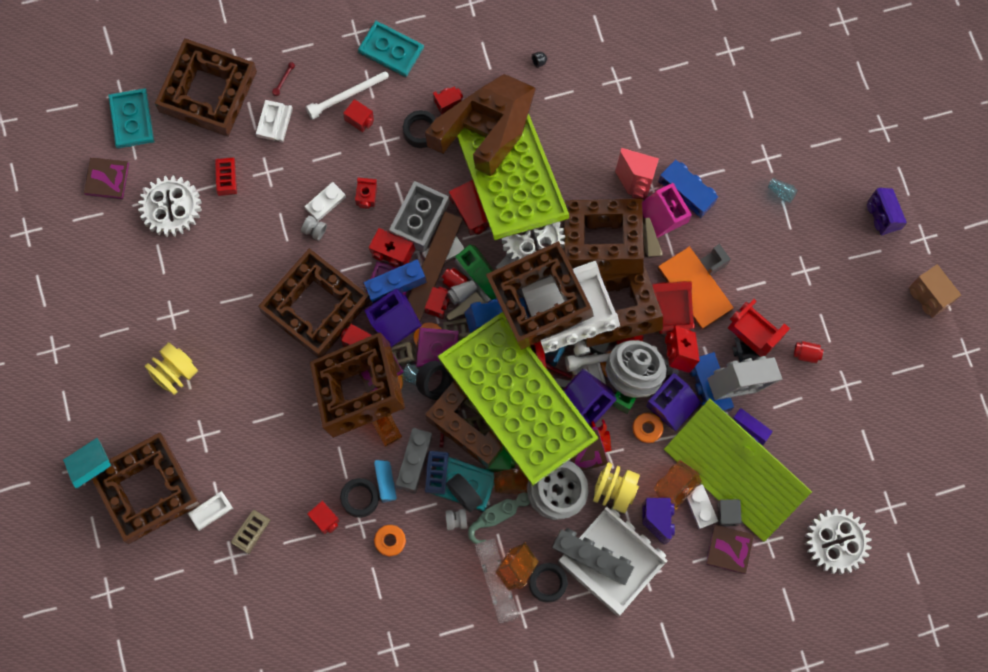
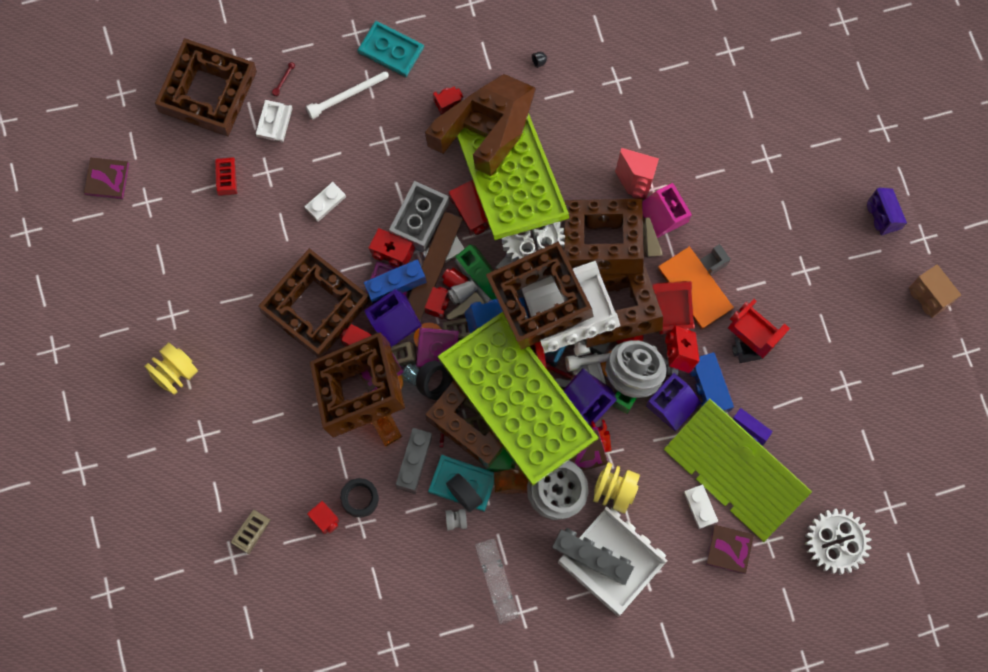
teal tile [63,438,111,488] -> none
reddish brown brick [92,432,201,544] -> none
teal tile [108,88,154,149] -> none
white gear [138,176,202,237] -> none
white tile [188,491,233,531] -> none
light grey wheel [301,215,327,241] -> none
red brick [343,99,374,132] -> none
red brick [355,178,378,209] -> none
dark azure slope [374,460,397,503] -> none
orange piece [374,524,406,557] -> none
black tyre [403,110,436,148] -> none
dark blue slope [425,451,449,495] -> none
sand green piece [468,492,530,545] -> none
clear orange brick [495,543,539,591] -> none
black tyre [529,563,568,603] -> none
orange piece [632,412,664,443] -> none
dark purple slope [642,498,675,544] -> none
clear orange brick [654,460,702,510] -> none
blue brick [658,159,718,218] -> none
light grey brick [707,356,782,400] -> none
dark grey panel [717,499,742,526] -> none
clear light blue cone [768,178,798,203] -> none
red brick [793,341,824,364] -> none

